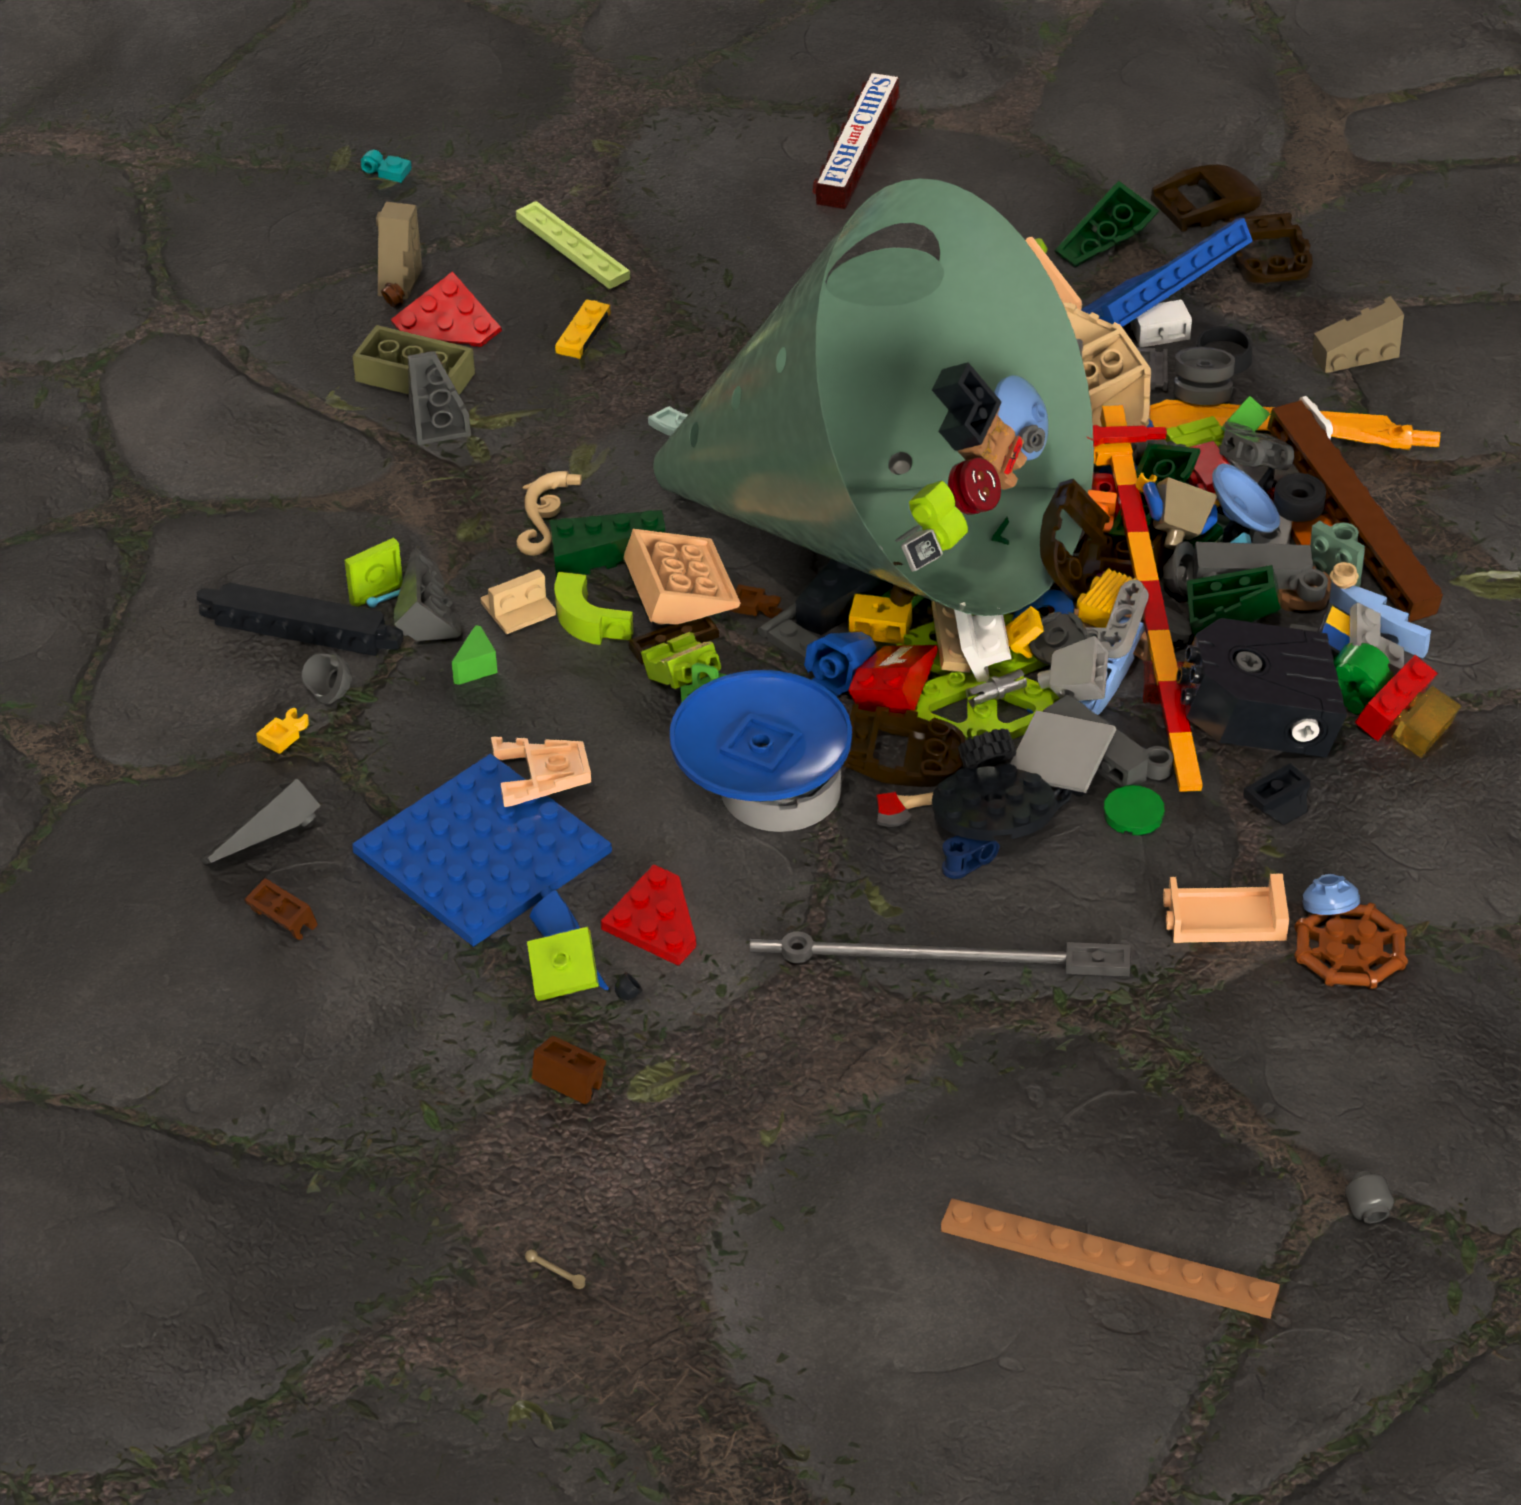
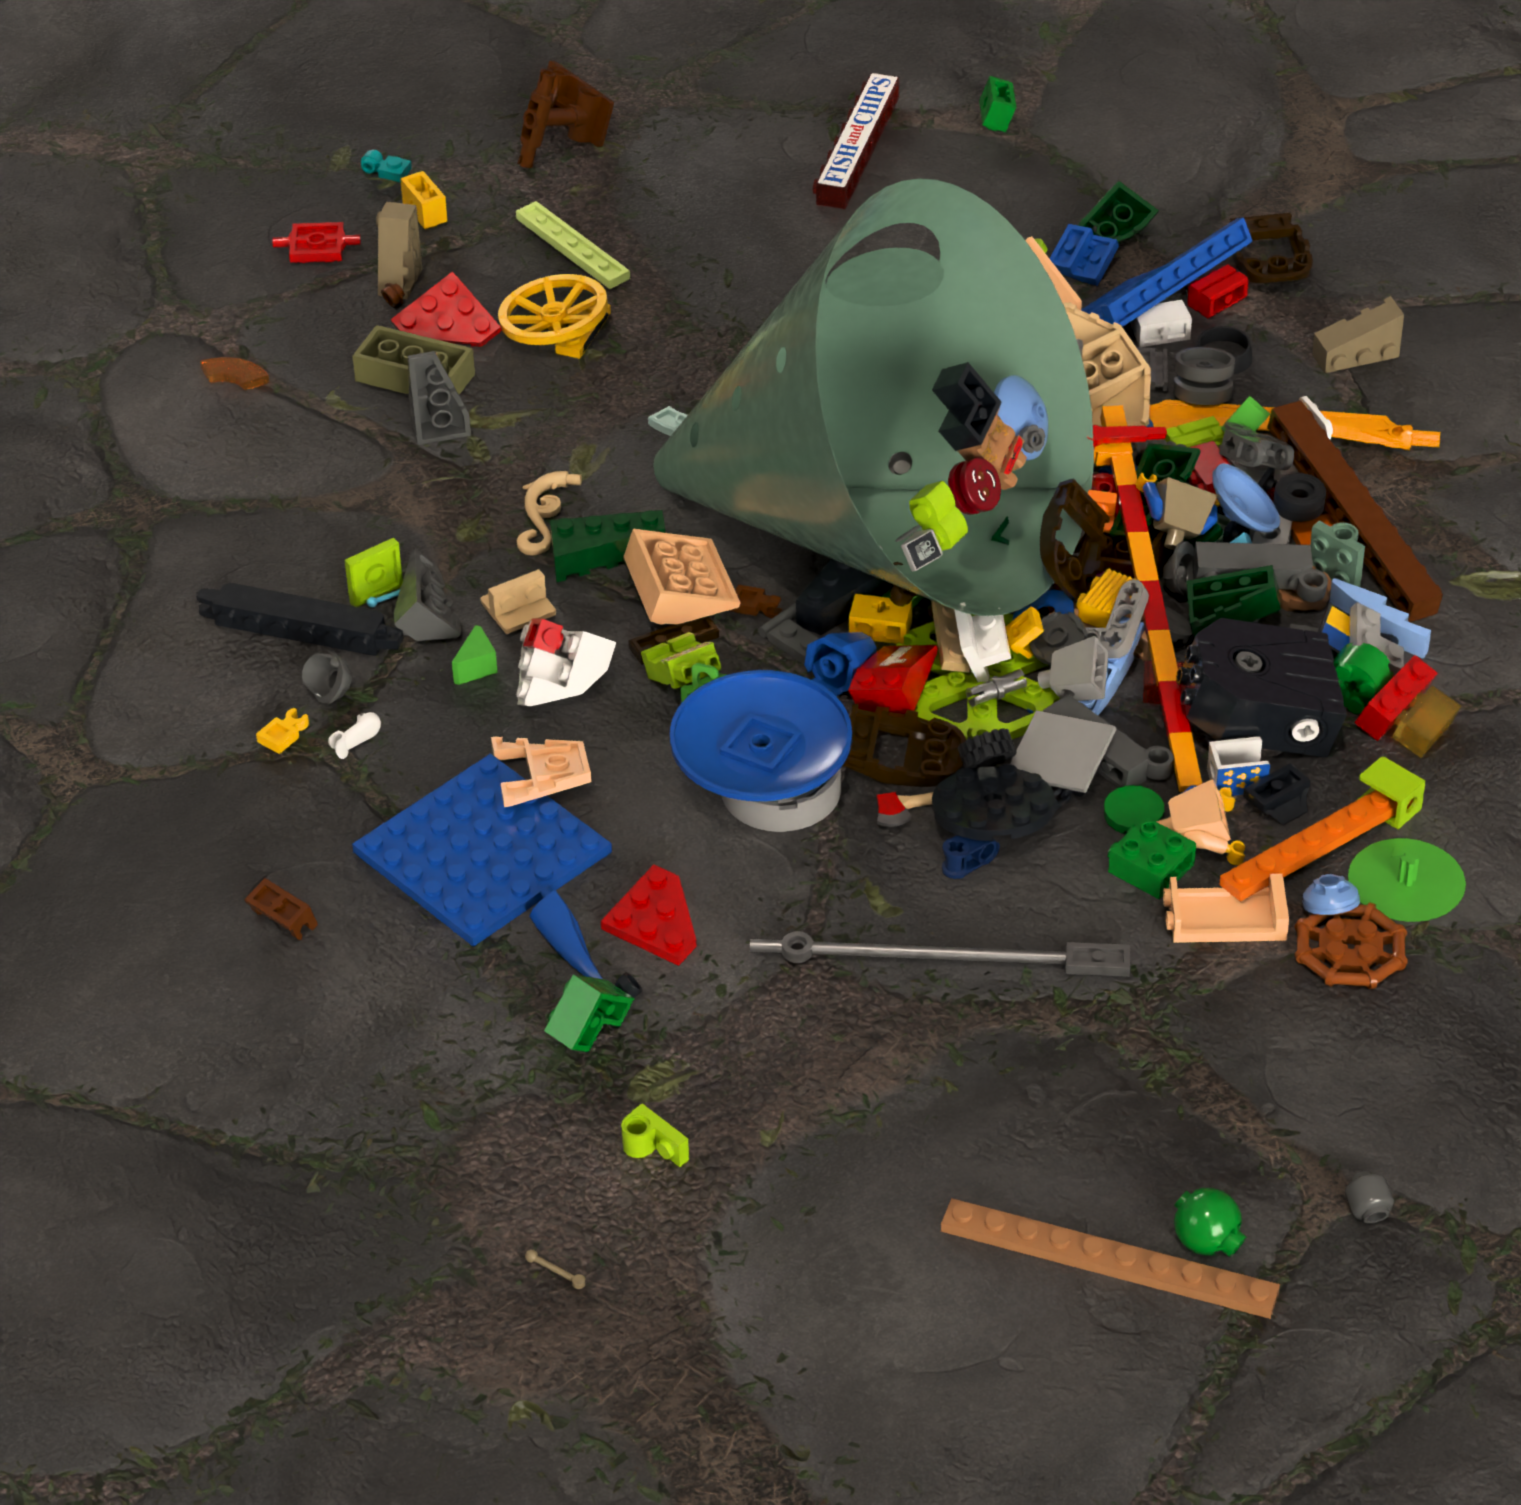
dark grey wedge [200,778,321,864] -> none
lime plate [527,926,599,1001] -> none
reddish brown hinge [532,1035,606,1104] -> none
lime arch [554,572,634,645] -> none
dark brown slope [1151,164,1262,232] -> none
tan plate [1330,562,1359,589] -> none
none -> clear orange tile [200,357,270,390]
none -> red plate [273,222,361,263]
none -> white piece [328,712,381,759]
none -> yellow brick [400,171,448,229]
none -> yellow wheel [498,274,608,345]
none -> white brick [516,621,616,706]
none -> reddish brown plate [517,60,614,168]
none -> brick [523,618,564,654]
none -> green brick [544,974,635,1052]
none -> lime plate [621,1103,689,1167]
none -> green brick [979,76,1016,132]
none -> blue slope [1050,224,1119,286]
none -> green brick [1107,816,1196,900]
none -> light nougat torso [1156,779,1245,865]
none -> green brick [1174,1188,1247,1258]
none -> red brick [1187,264,1249,319]
none -> white piece [1207,737,1270,796]
none -> orange plate [1219,790,1414,902]
none -> bright green piece [1348,838,1466,922]
none -> lime piece [1356,756,1426,829]

